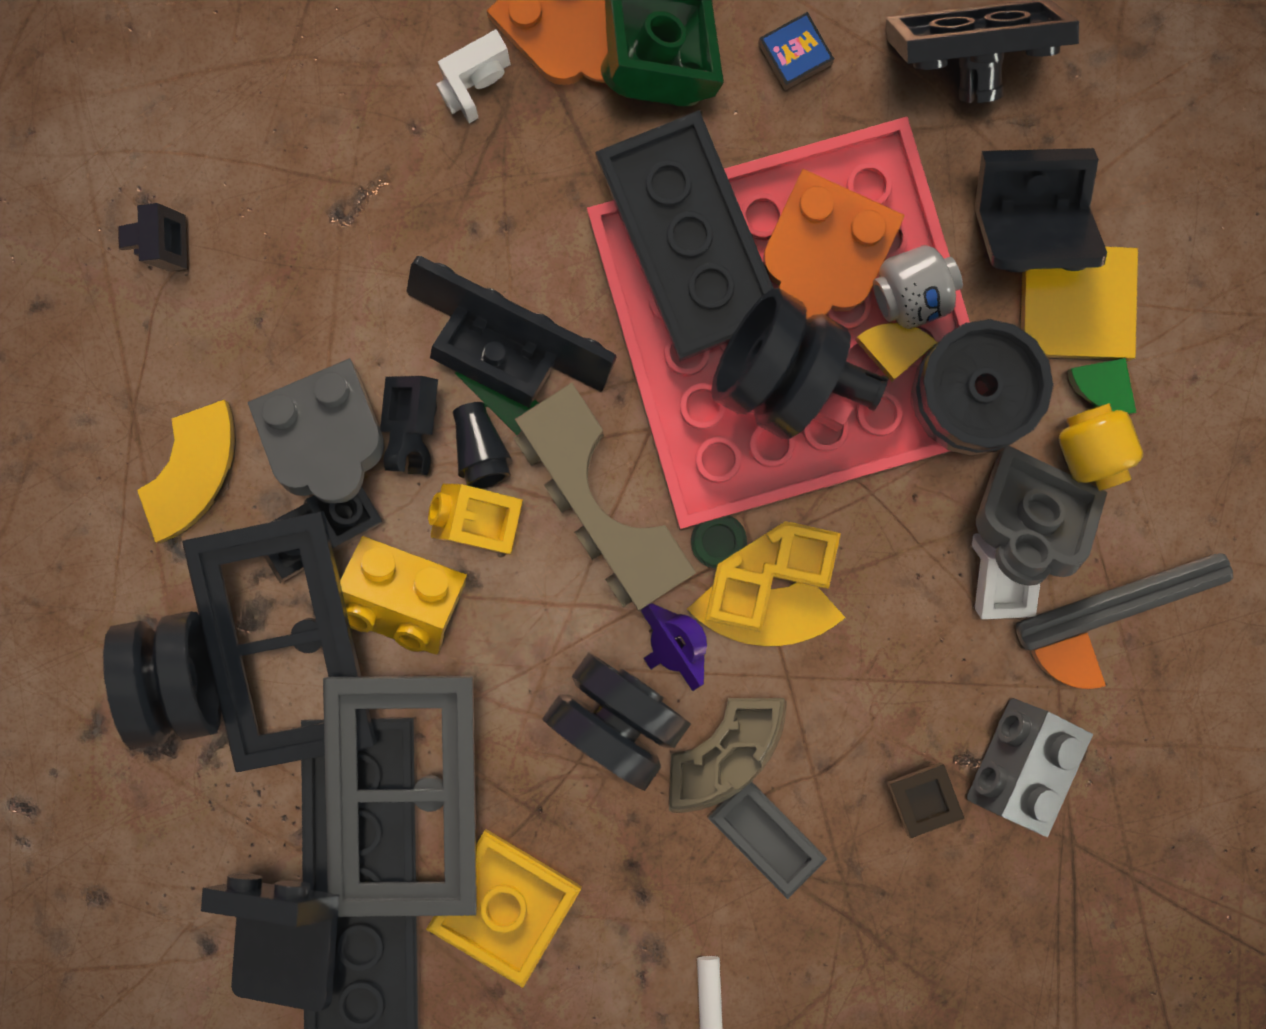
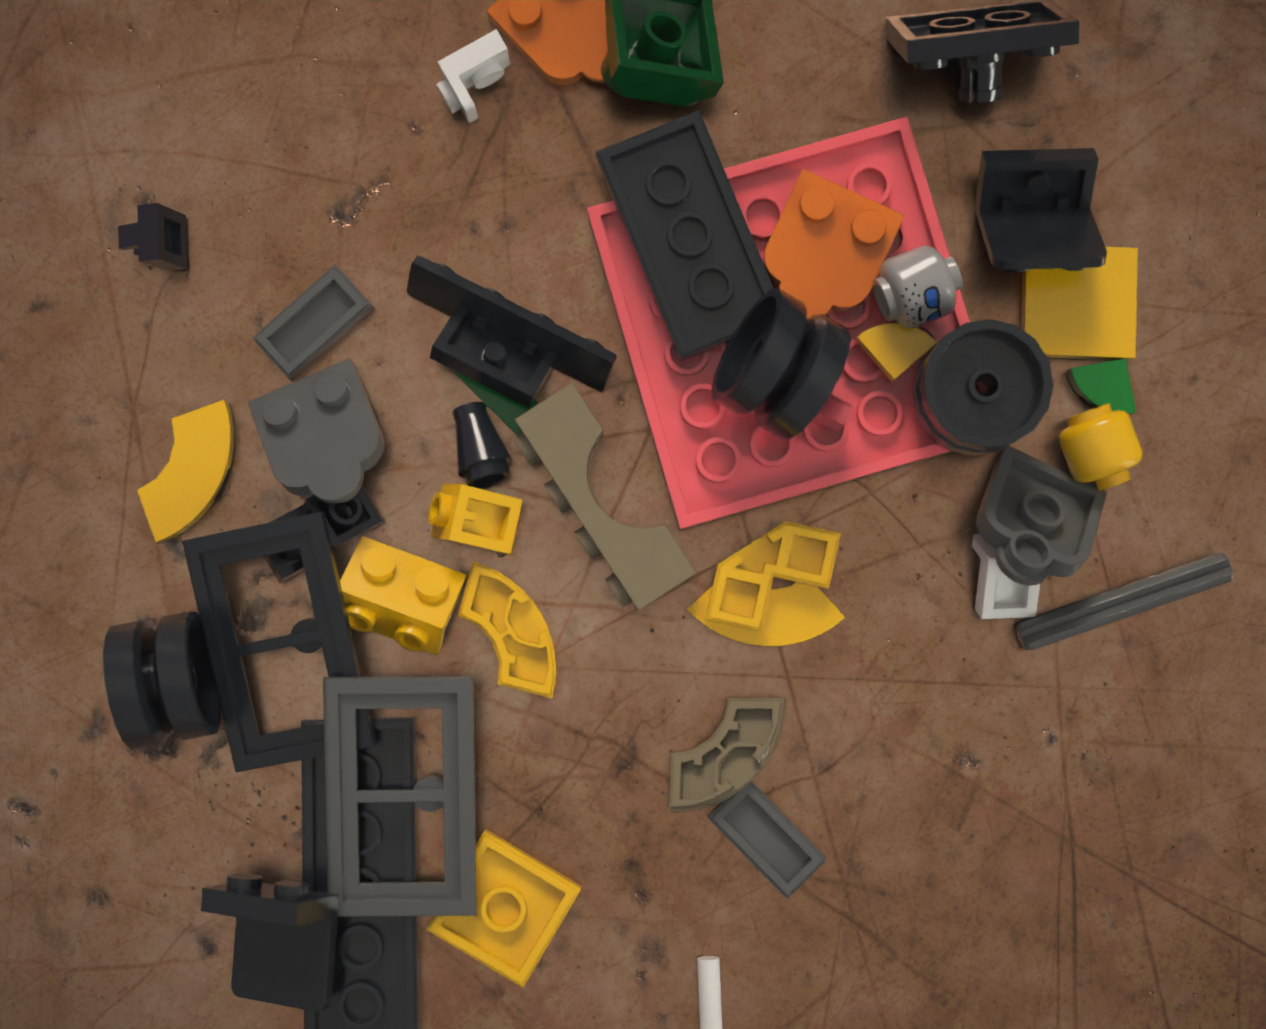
black plate [380,376,438,475] -> none
black wheel [542,652,691,791] -> none
dark purple piece [640,603,707,691] -> none
dark green tile [690,515,747,570] -> none
tile [758,12,834,91] -> none
black pin [832,362,888,411] -> none
dark brown tile [887,762,964,838] -> none
dark grey bracket [967,698,1093,838] -> none
orange tile [1030,632,1106,689] -> none
none -> dark grey tile [252,265,375,382]
none -> yellow tile [458,561,557,698]

